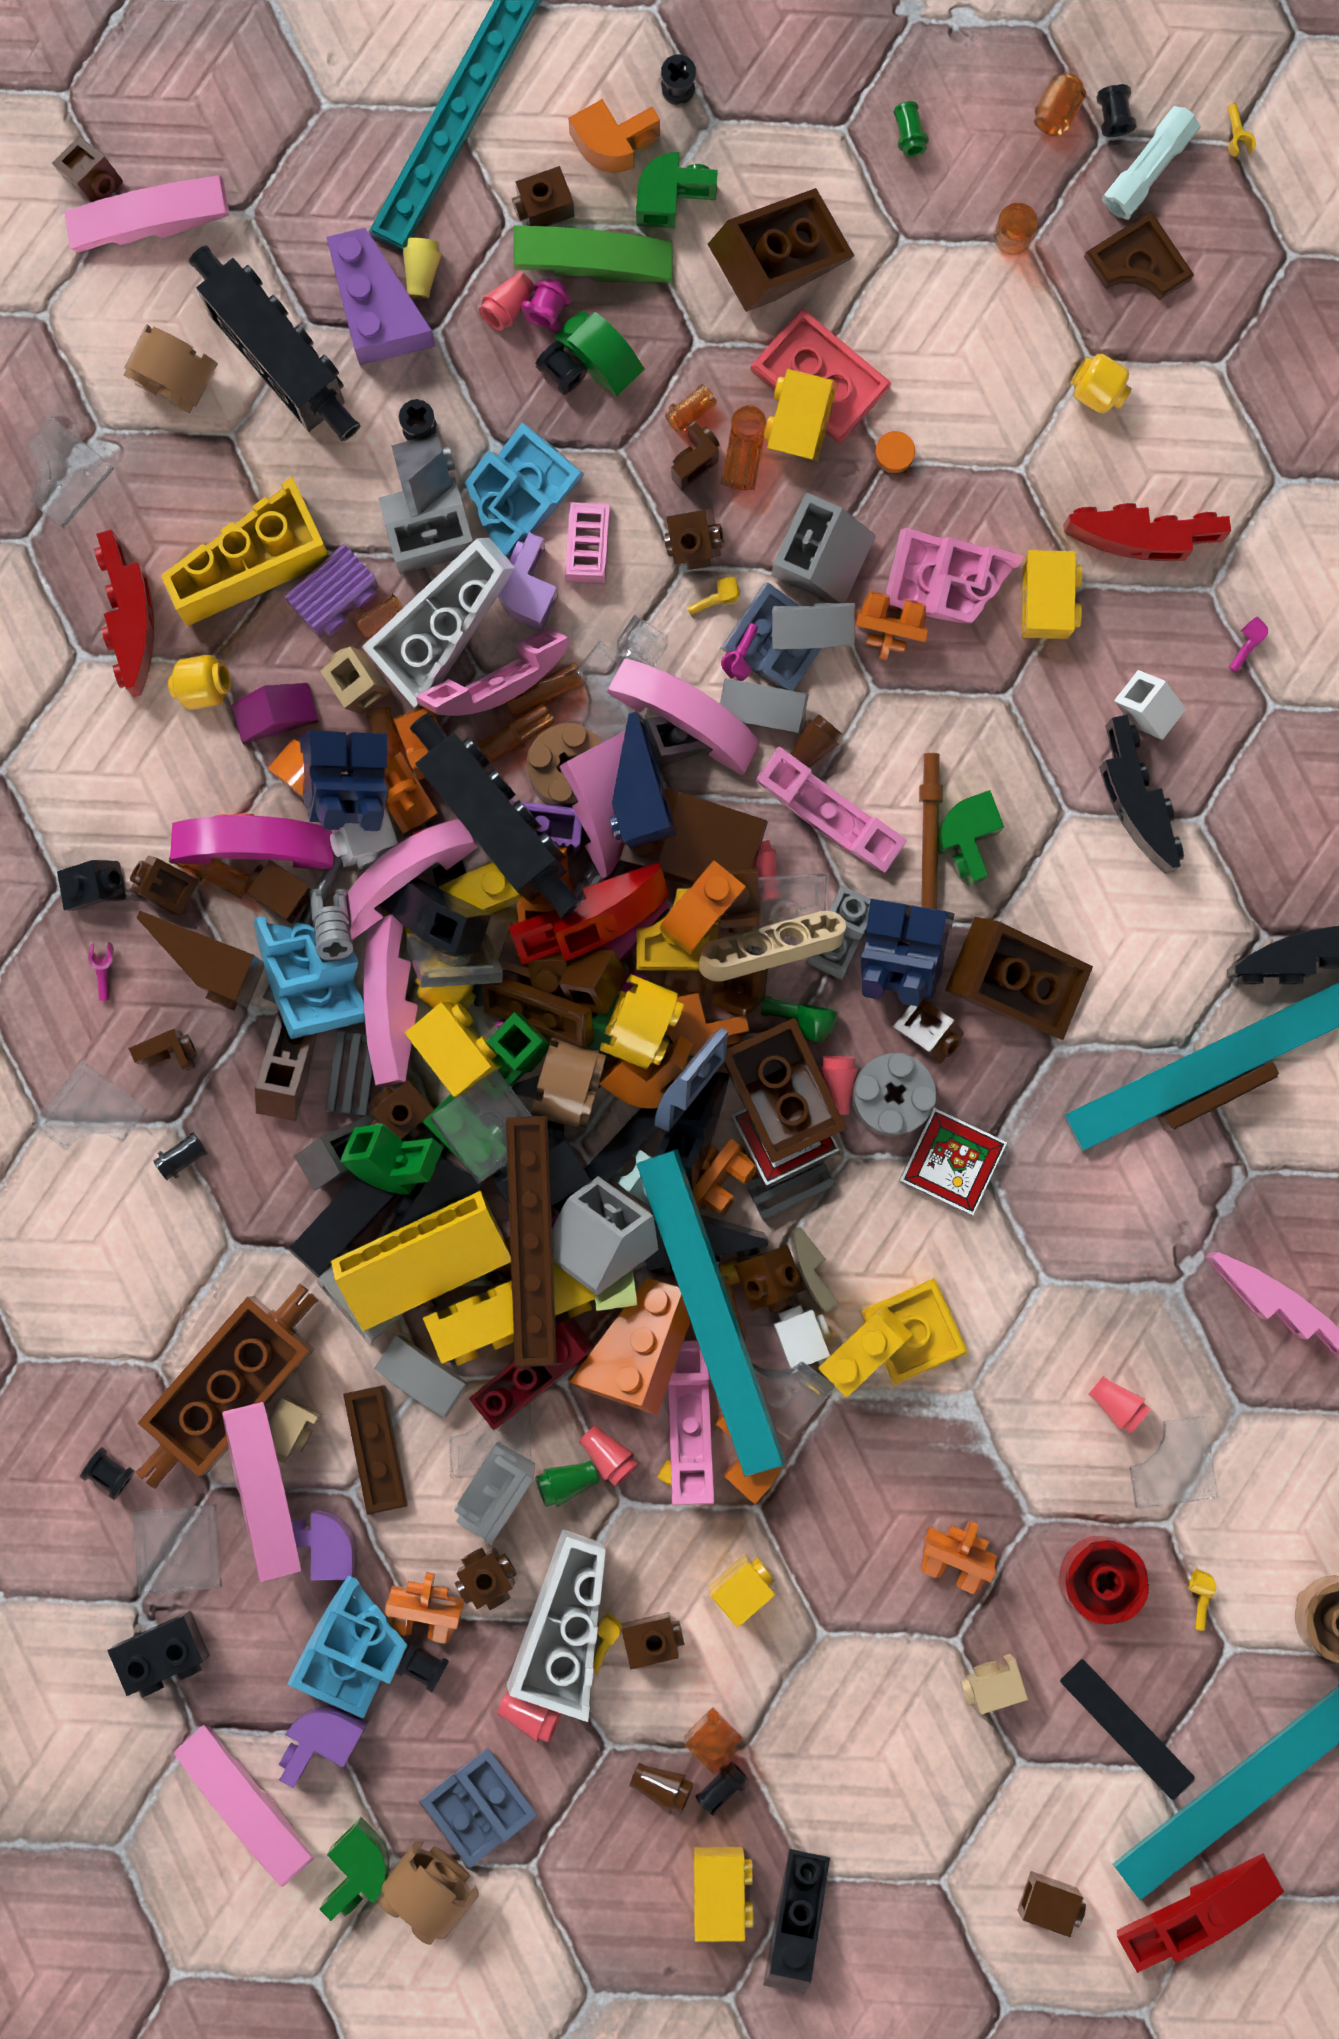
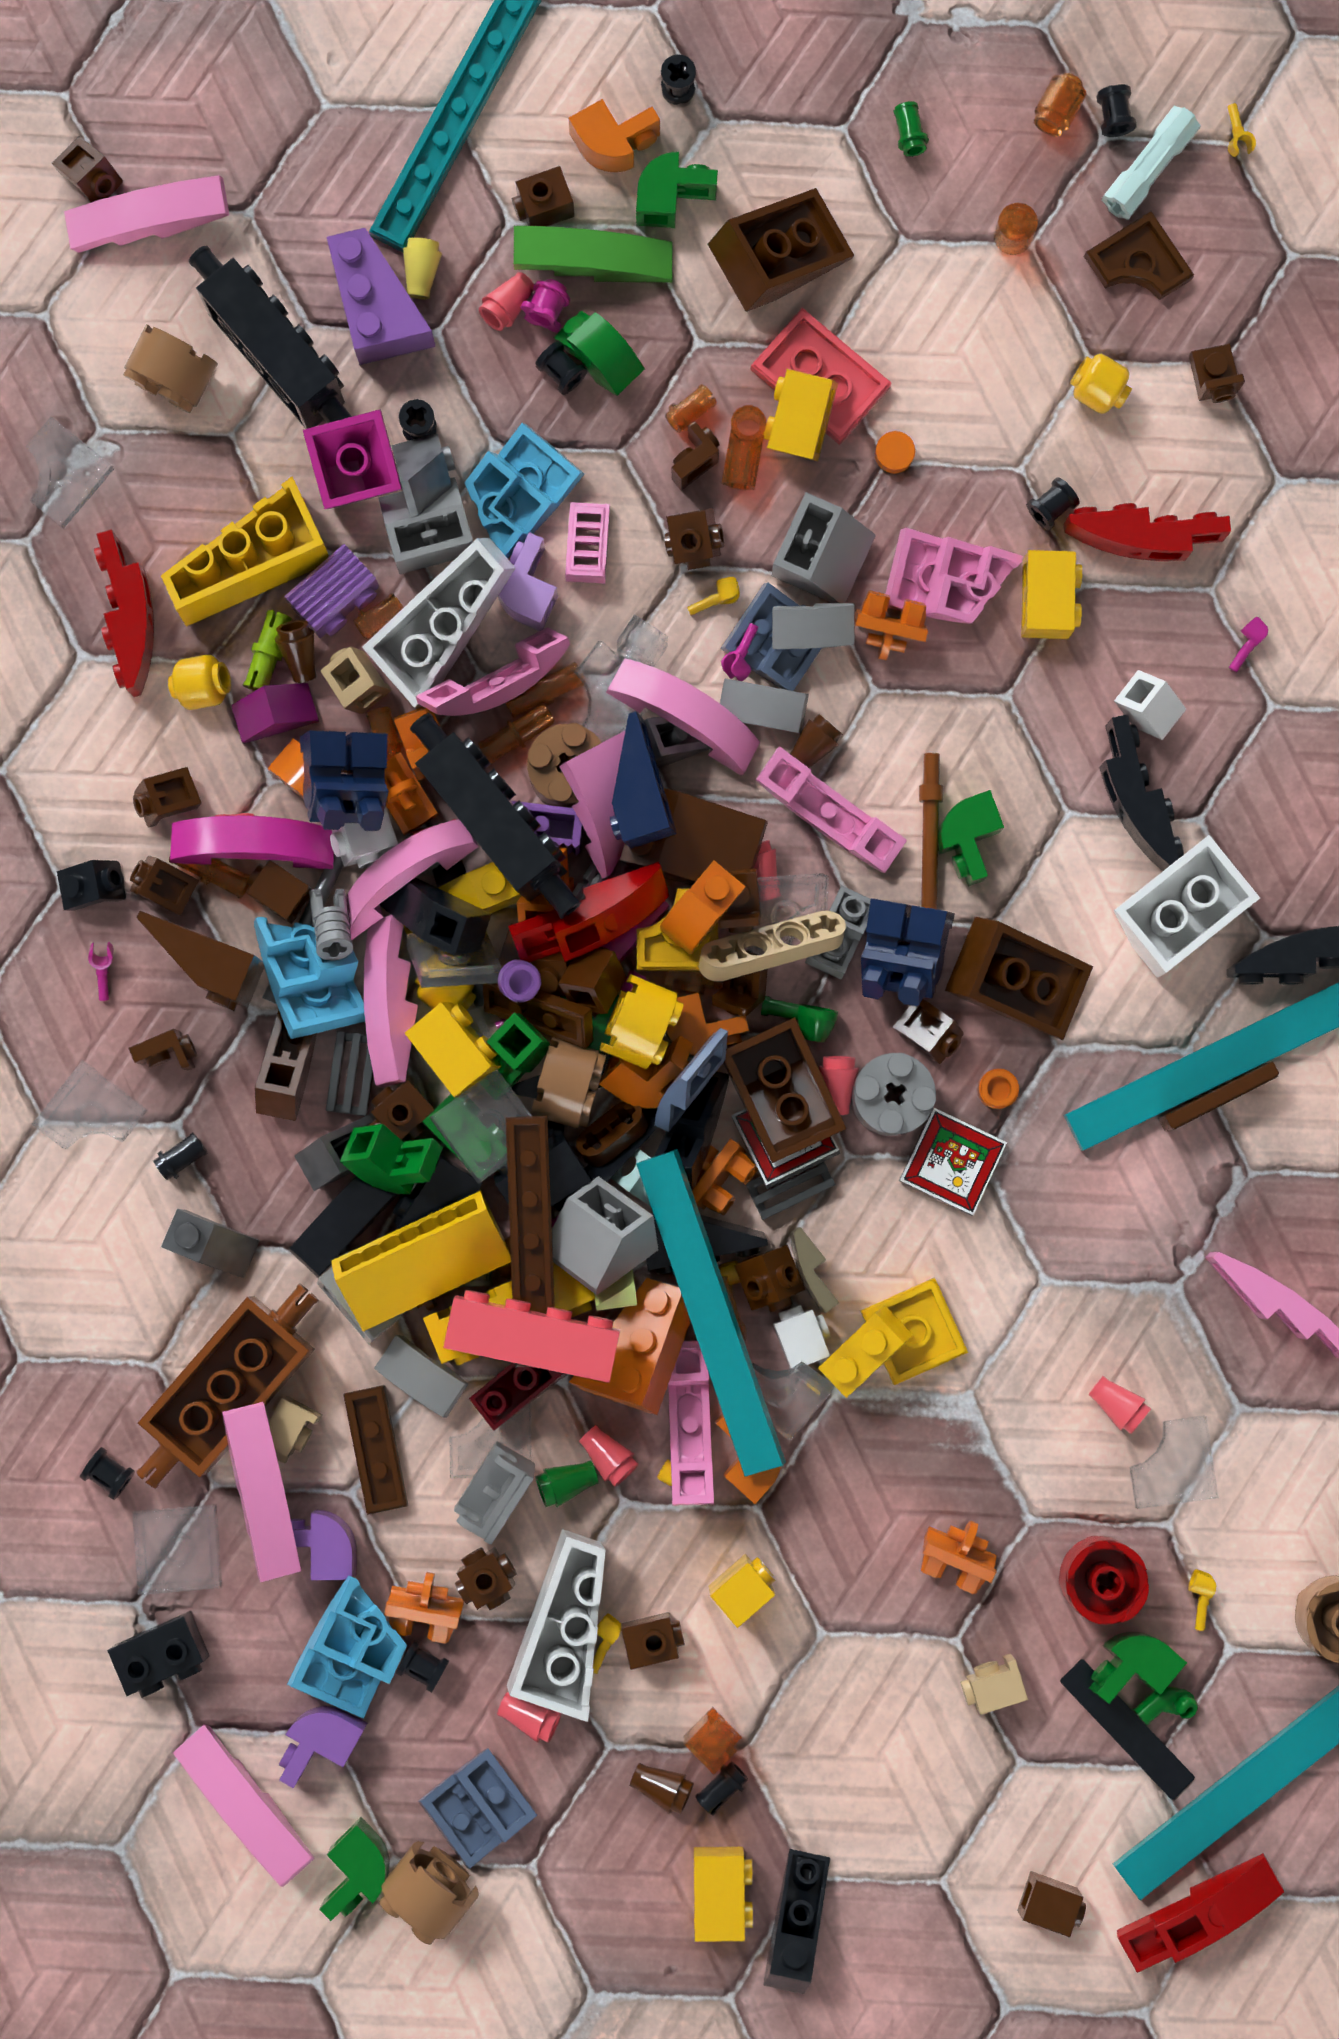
none -> reddish brown bracket [133,767,202,828]
none -> flat silver slope [161,1209,260,1278]
none -> lime pin [243,610,292,691]
none -> reddish brown cone [275,620,316,683]
none -> dark pink slope [303,409,402,509]
none -> coral brick [443,1290,620,1382]
none -> medium lavender tile [498,960,541,1002]
none -> reddish brown beam [576,1101,649,1167]
none -> orange tile [977,1069,1019,1109]
none -> black bush [1026,477,1080,530]
none -> green brick [1089,1632,1187,1704]
none -> white slope [1114,835,1260,978]
none -> green arm [1133,1686,1198,1725]
none -> reddish brown bracket [1189,343,1245,403]

